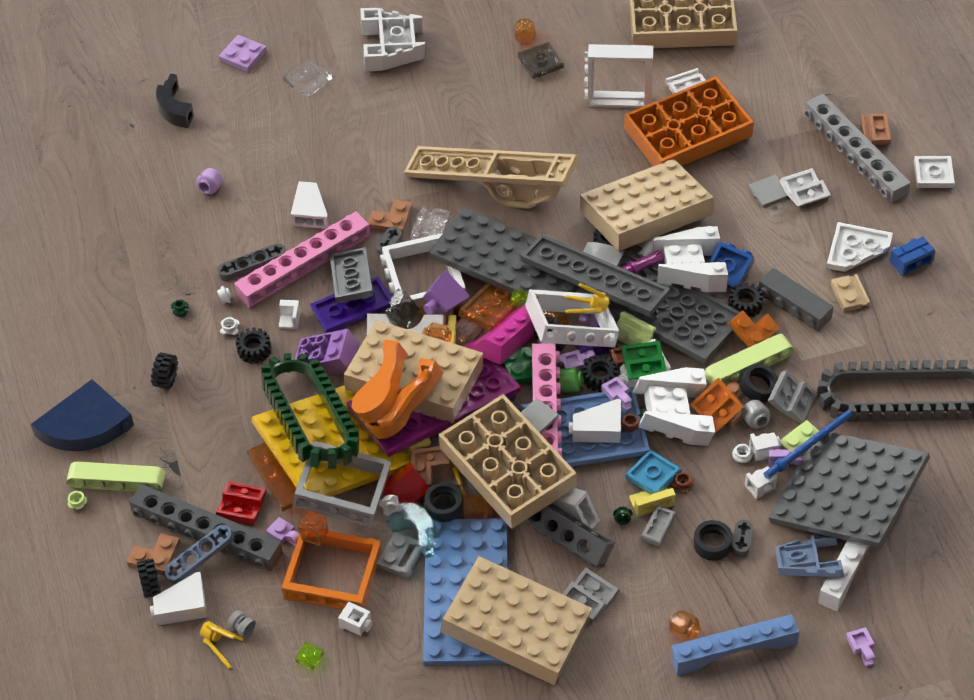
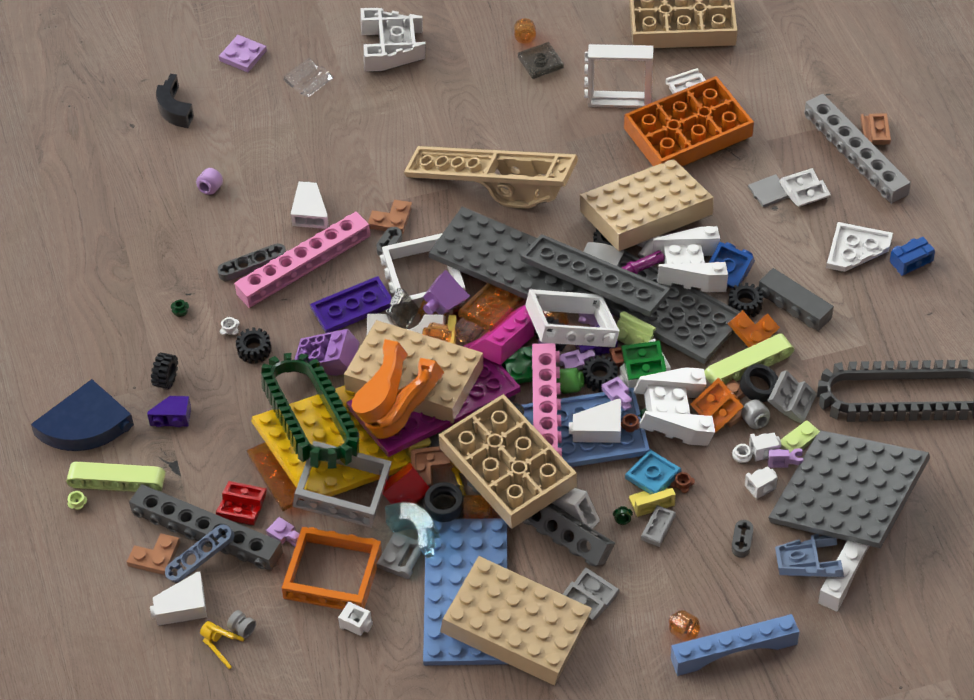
black tyre [137,558,161,598] -> none
white plate [217,286,233,304] -> none
white panel [279,300,301,330] -> none
clear neon green plate [295,641,324,670] -> none
clear orange brick [298,511,329,546] -> none
plate [330,247,374,304] -> none
white plate [379,495,402,515] -> none
clear plate [411,207,451,239] -> none
clear neon green plate [511,289,528,307] -> none
light grey piece [521,398,559,434] -> none
yellow plant [565,283,609,314] -> none
black tyre [693,520,733,561] -> none
blue bar [763,410,852,479] -> none
tan plate [831,274,870,312] -> none
lavender plate [846,627,875,667] -> none
white plate [914,156,955,188] -> none
none -> dark purple slope [147,396,191,427]

